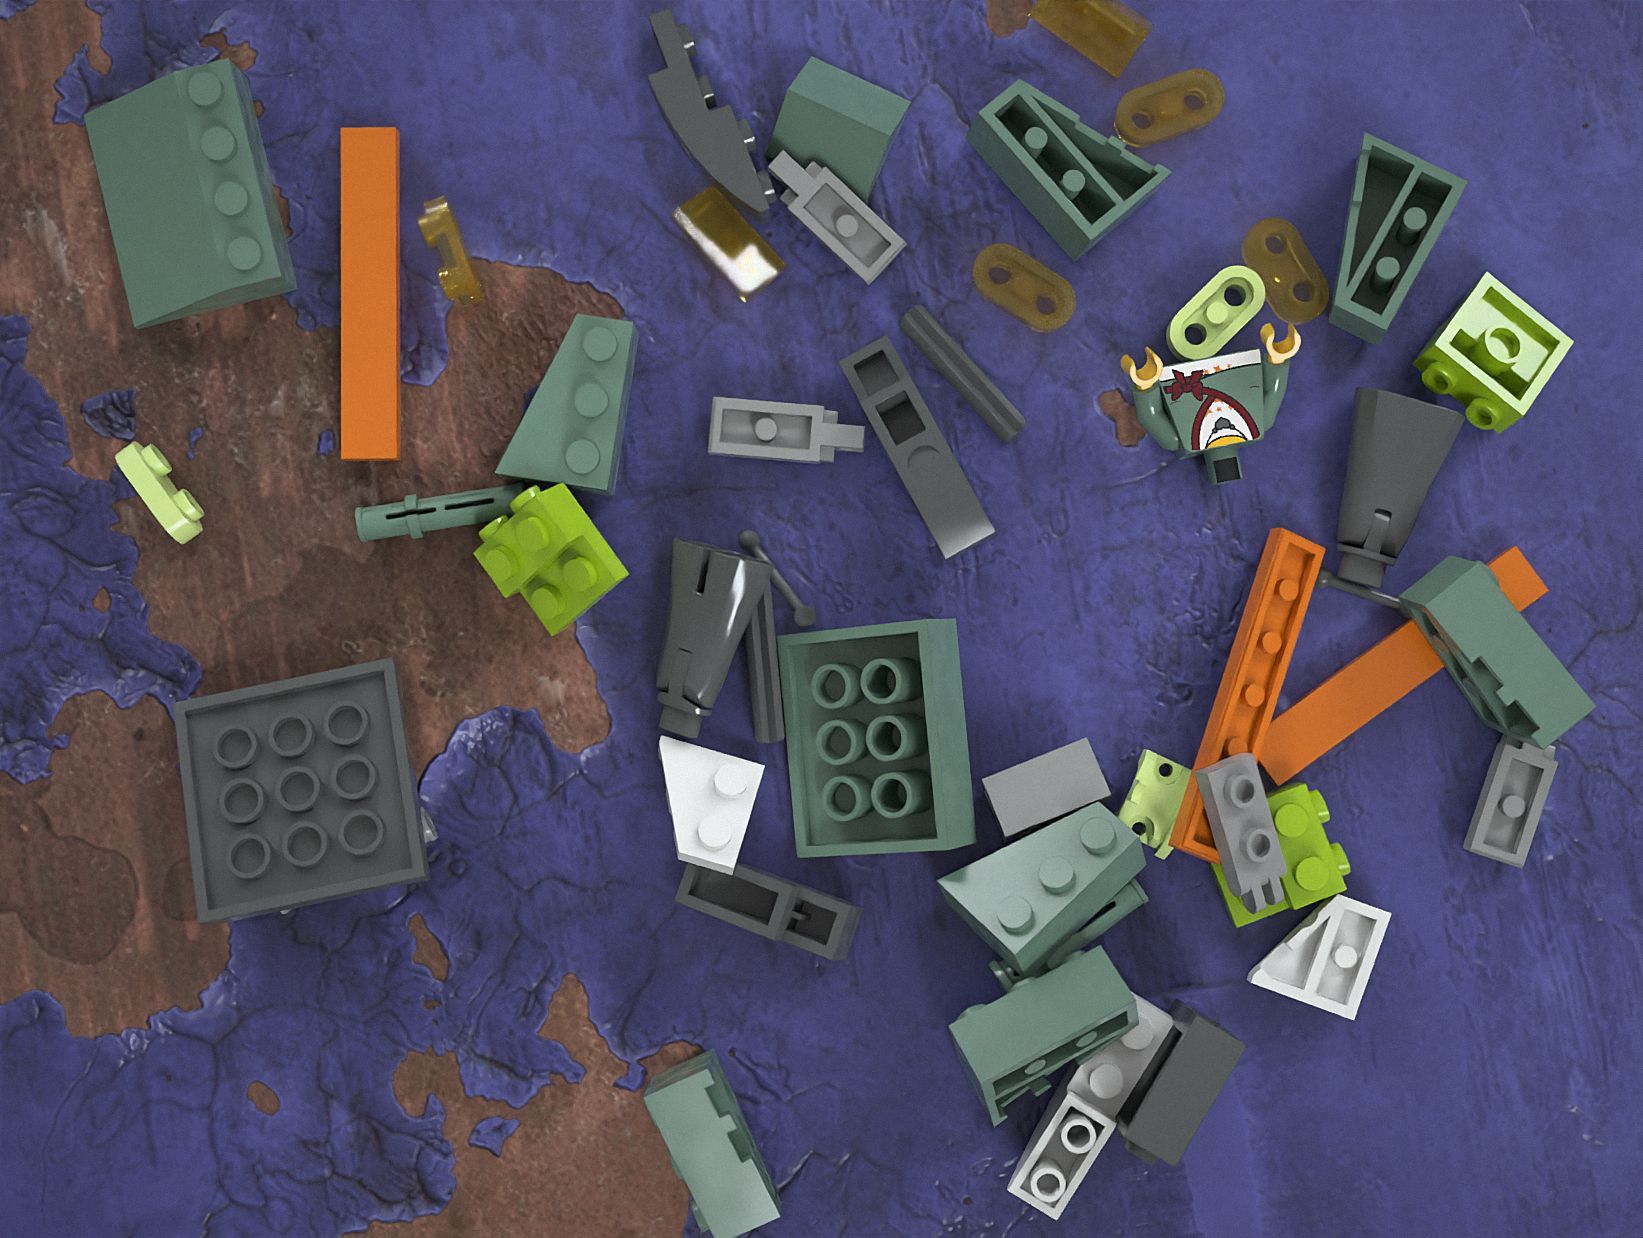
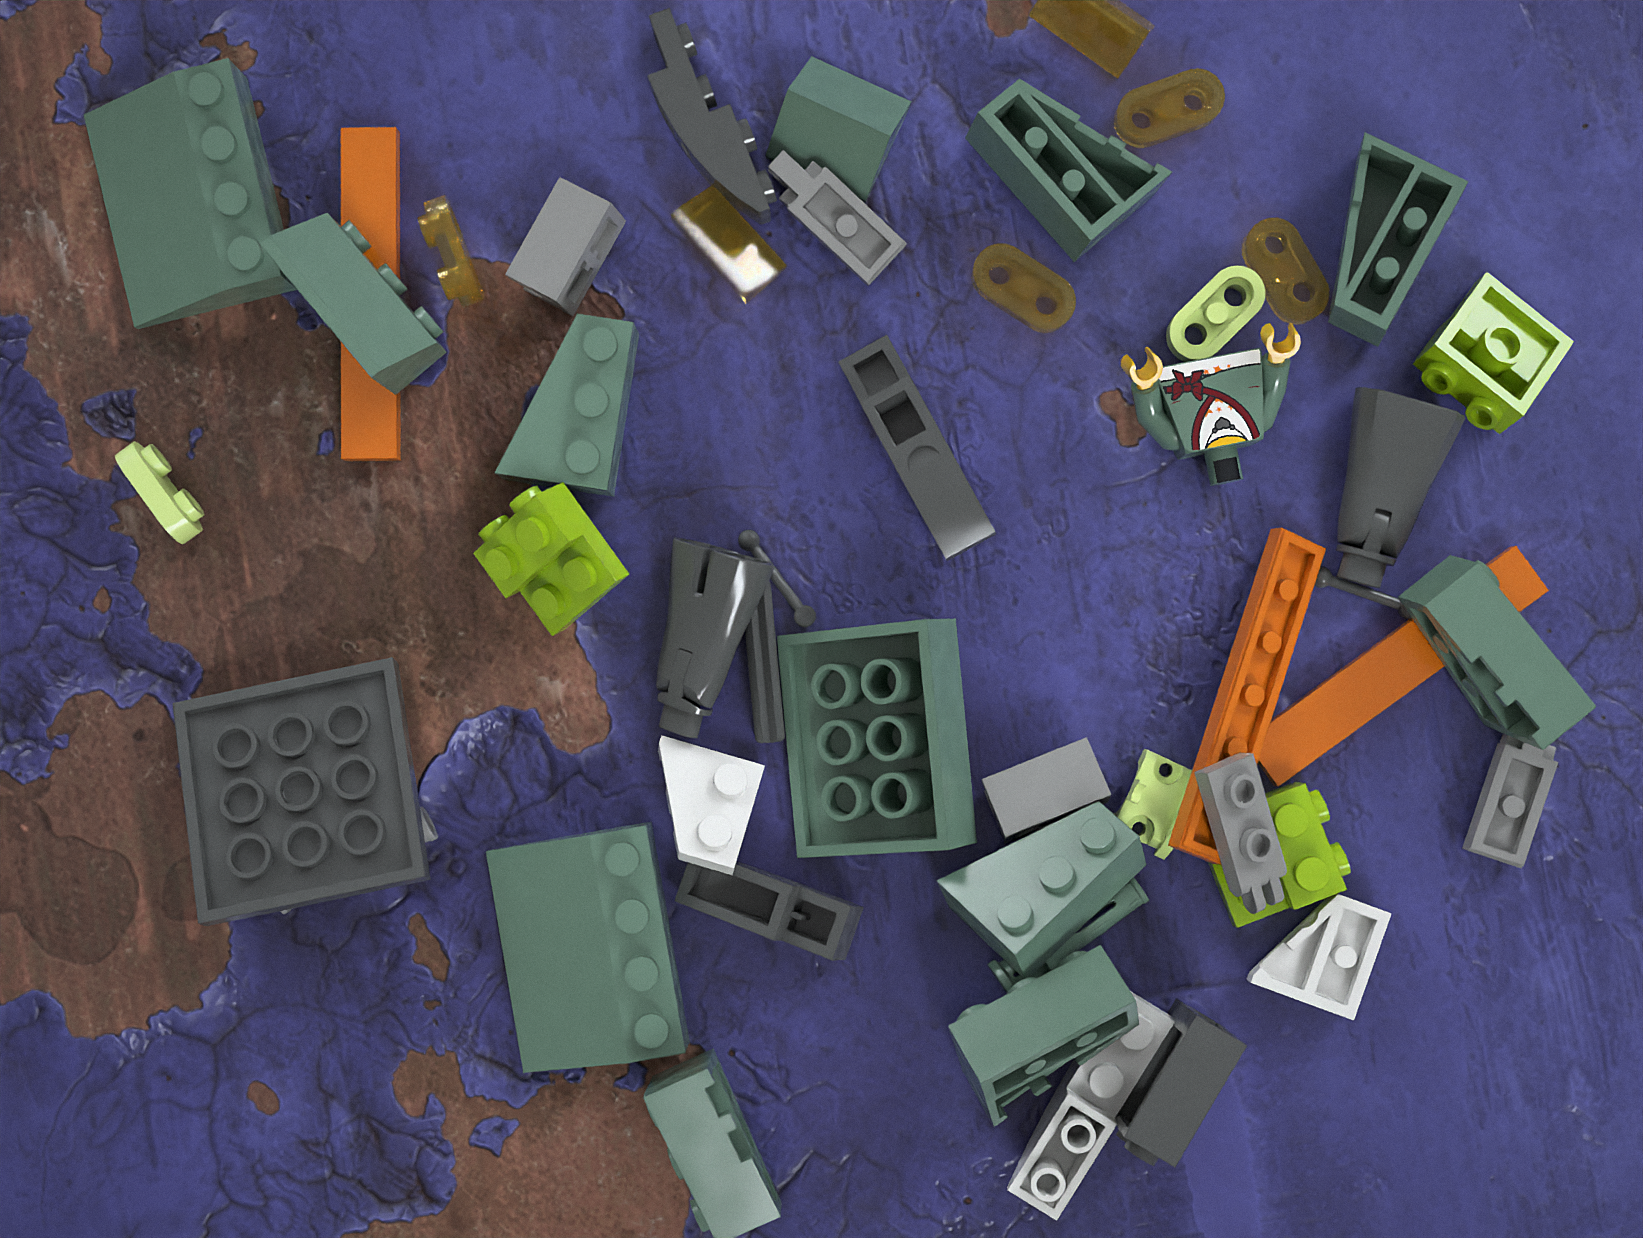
sand green pin [355,481,526,543] -> none
light grey hinge [708,397,866,464] -> none
dark grey axle [899,304,1026,442] -> none
none -> sand green slope [259,213,447,395]
none -> sand green slope [486,821,690,1073]
none -> light grey hinge [505,177,626,316]

